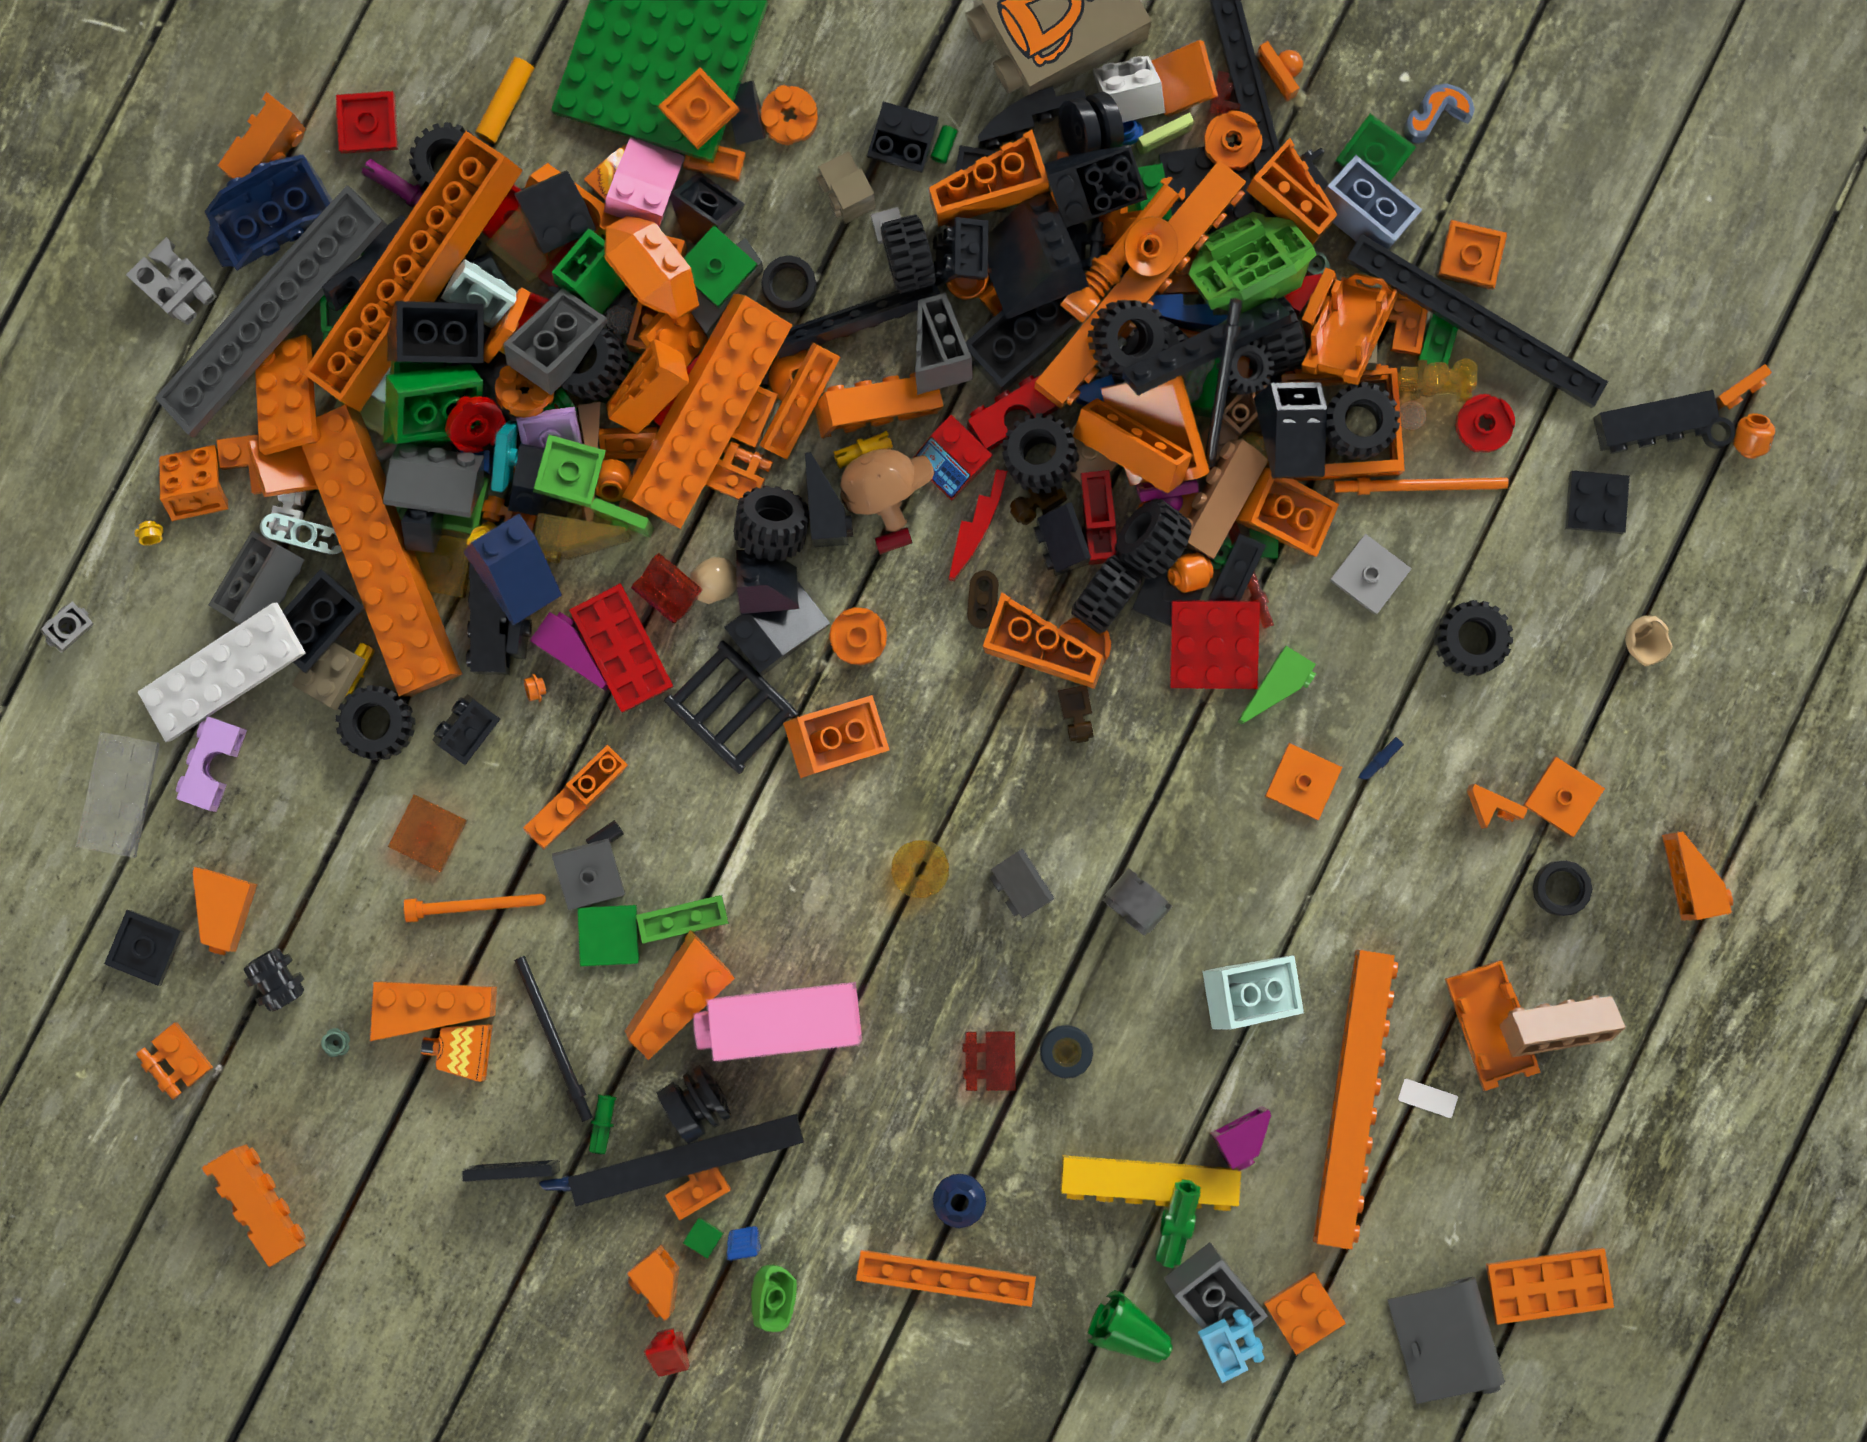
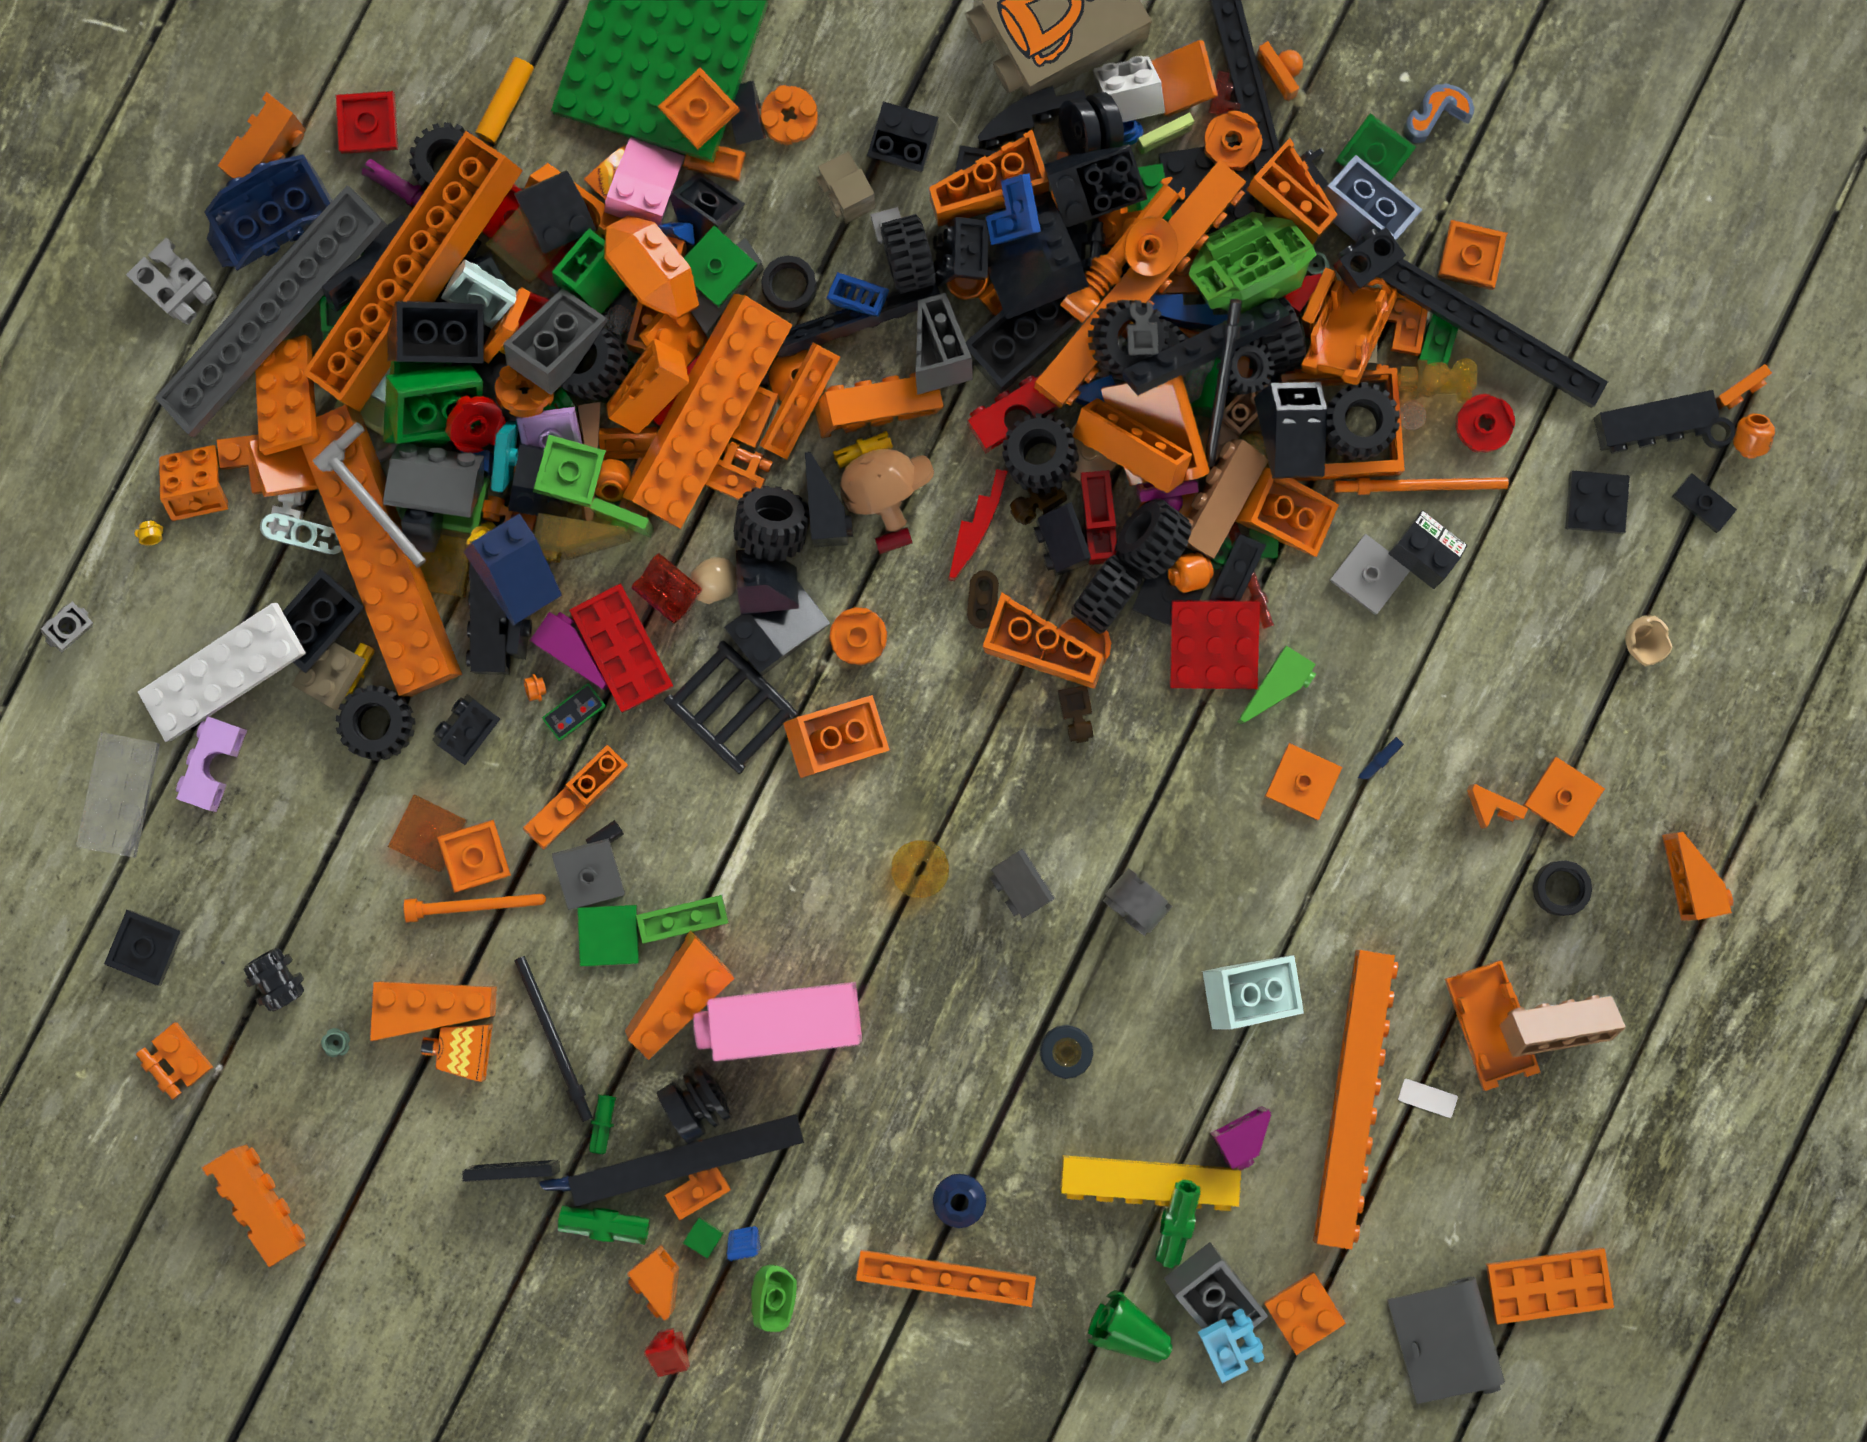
orange slope [193,867,257,956] -> none
dark grey slope [208,530,304,624] -> none
red slope [913,415,993,501] -> none
green piece [930,125,958,164] -> none
clear red plate [962,1031,1016,1091] -> none
black tyre [1434,600,1513,676] -> none
none -> light grey bar [313,422,426,567]
none -> orange tile [437,819,511,893]
none -> tile [542,683,607,741]
none -> green piece [558,1205,650,1245]
none -> blue slope [658,222,695,245]
none -> blue slope [826,272,889,317]
none -> blue plate [986,174,1041,245]
none -> dark grey plate [1127,302,1159,355]
none -> black brick [1333,227,1406,294]
none -> black slope [1388,510,1468,589]
none -> black plate [1672,473,1737,533]

